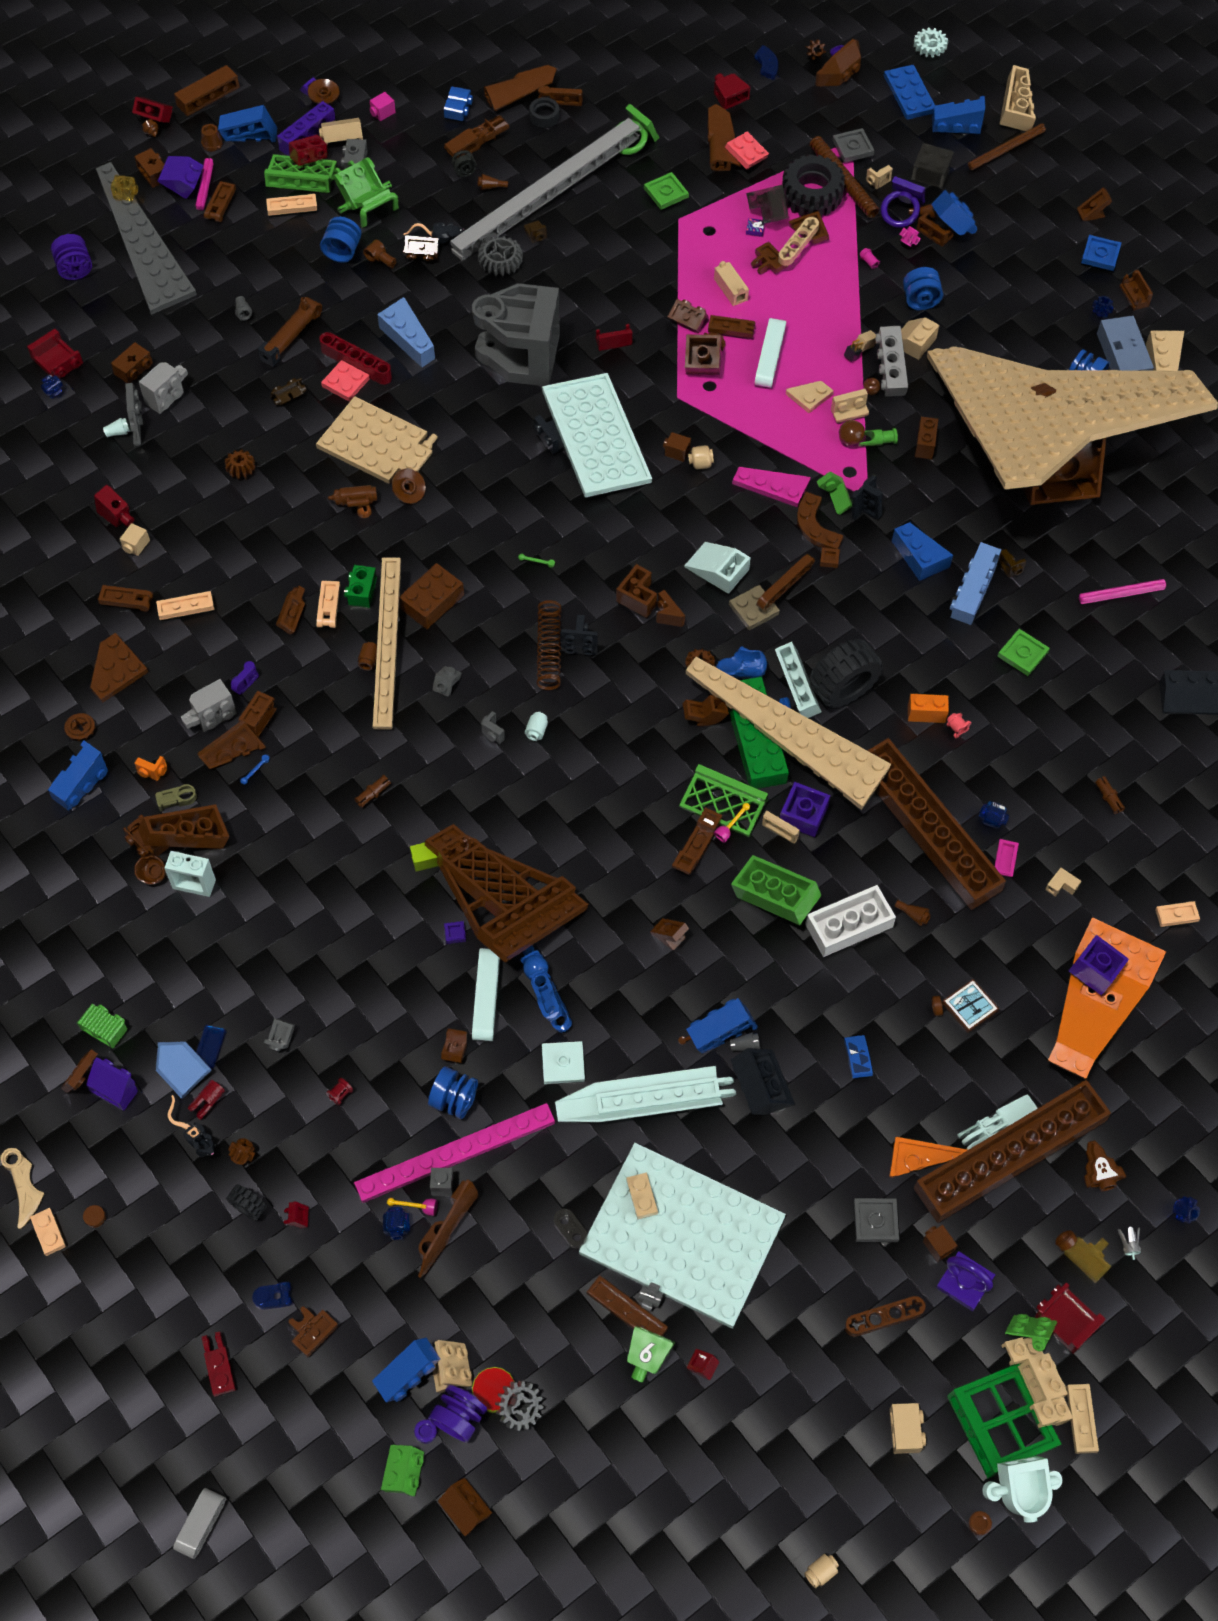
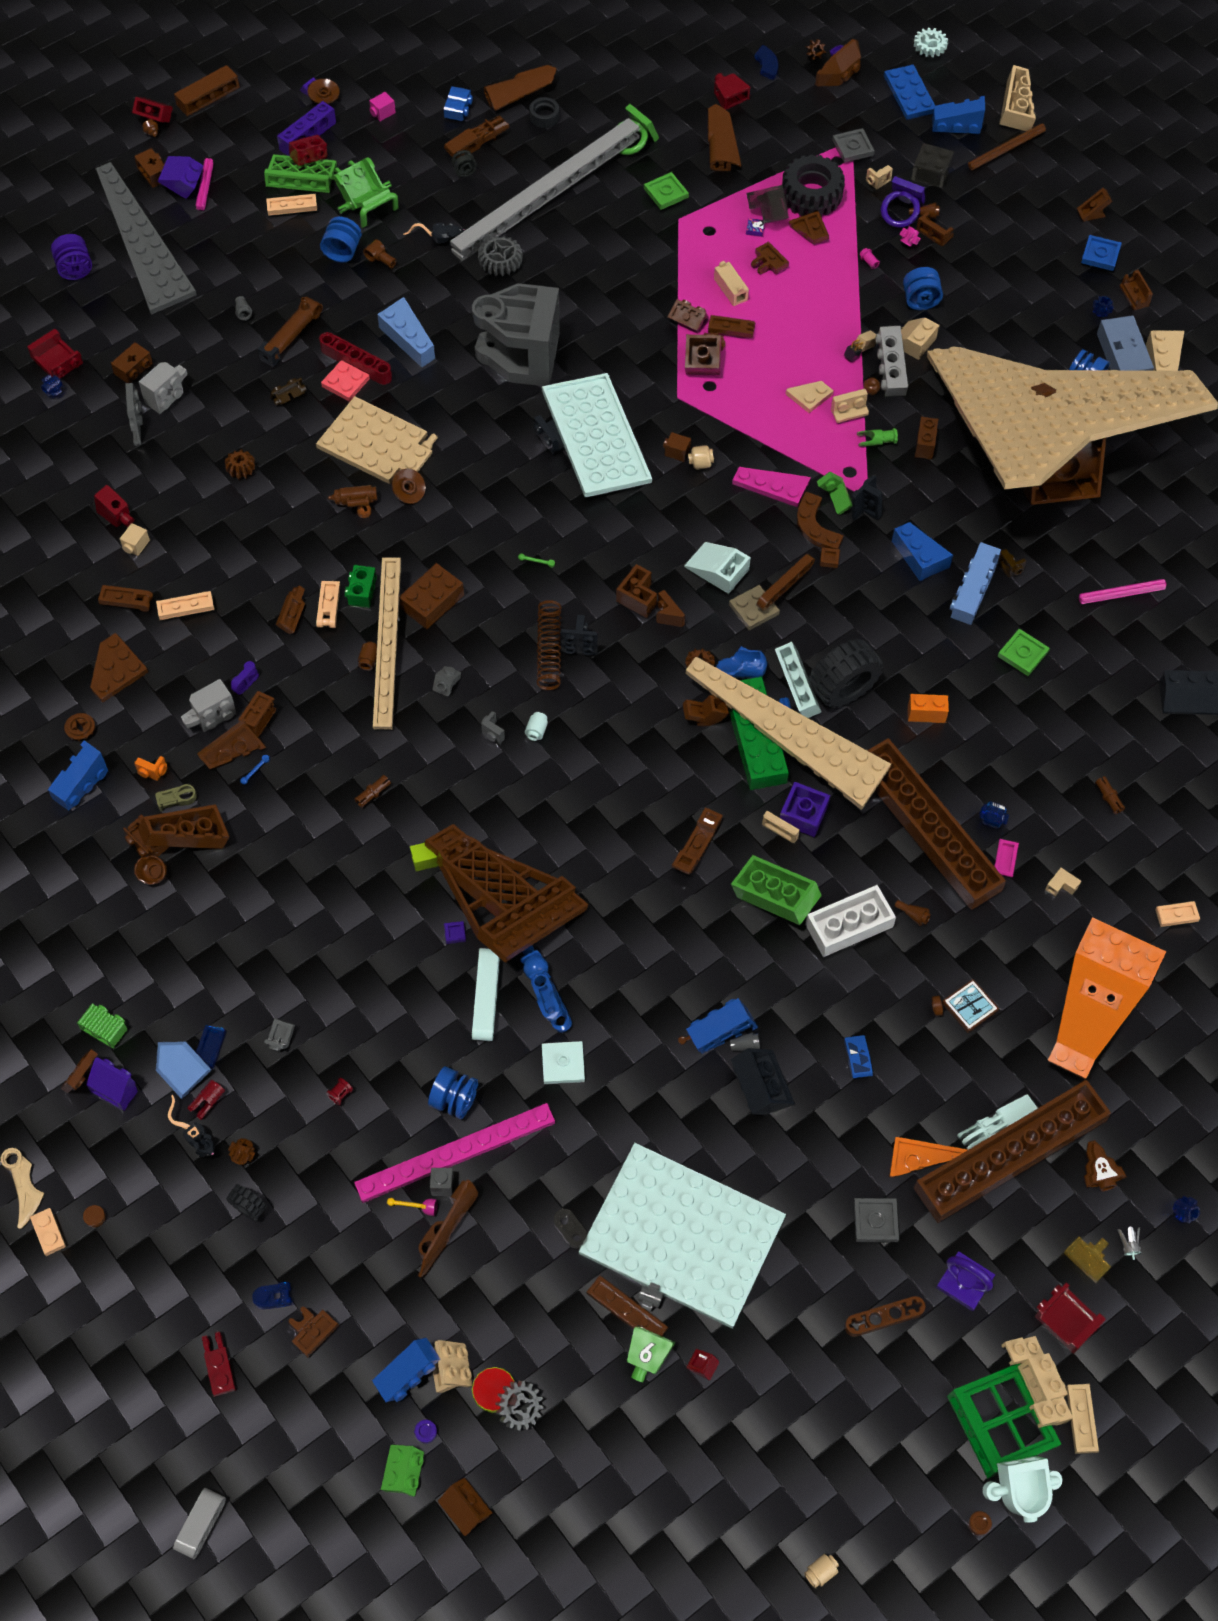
light aqua cone [103,418,131,437] -> none
clear yellow brick [110,175,138,201] -> none
light aqua window [165,851,216,897] -> none
reddish brown piece [201,124,223,152] -> none
reddish brown plate [204,181,236,222] -> none
blue wedge [218,105,277,142] -> none
dark red tile [284,1201,309,1228] -> none
tan brick [319,118,363,146] -> none
dark grey brick [341,139,368,169] -> none
clear blue head [382,1207,410,1240] -> none
bracket [403,236,439,261] -> none
dark purple wheel [428,1385,487,1443] -> none
reddish brown bracket [441,1029,467,1063] -> none
reddish brown cone [478,174,508,190] -> none
dark brown bracket [524,220,547,243] -> none
reddish brown hinge [538,86,583,106] -> none
light aqua hinge [555,1066,736,1122] -> none
dark red hinge [595,324,632,351] -> none
tan plate [626,1172,658,1220] -> none
reddish brown slope [650,918,689,950] -> none
bright green fence [679,764,768,837] -> none
hinge [714,803,750,843] -> none
coral plate [725,132,769,169] -> none
light aqua beam [754,318,786,388] -> none
tan beam [778,217,819,266] -> none
reddish brown piece [810,136,879,218] -> none
reddish brown hair [838,420,865,446] -> none
tan brick [889,1403,926,1454] -> none
reddish brown brick [923,1225,958,1263] -> none
blue hinge [931,190,977,235] -> none
coral brick [946,713,971,738] -> none
bright green hinge [1005,1314,1057,1351] -> none
reddish brown tile [1055,1230,1077,1251] -> none
dark purple brick [1069,935,1129,996] -> none

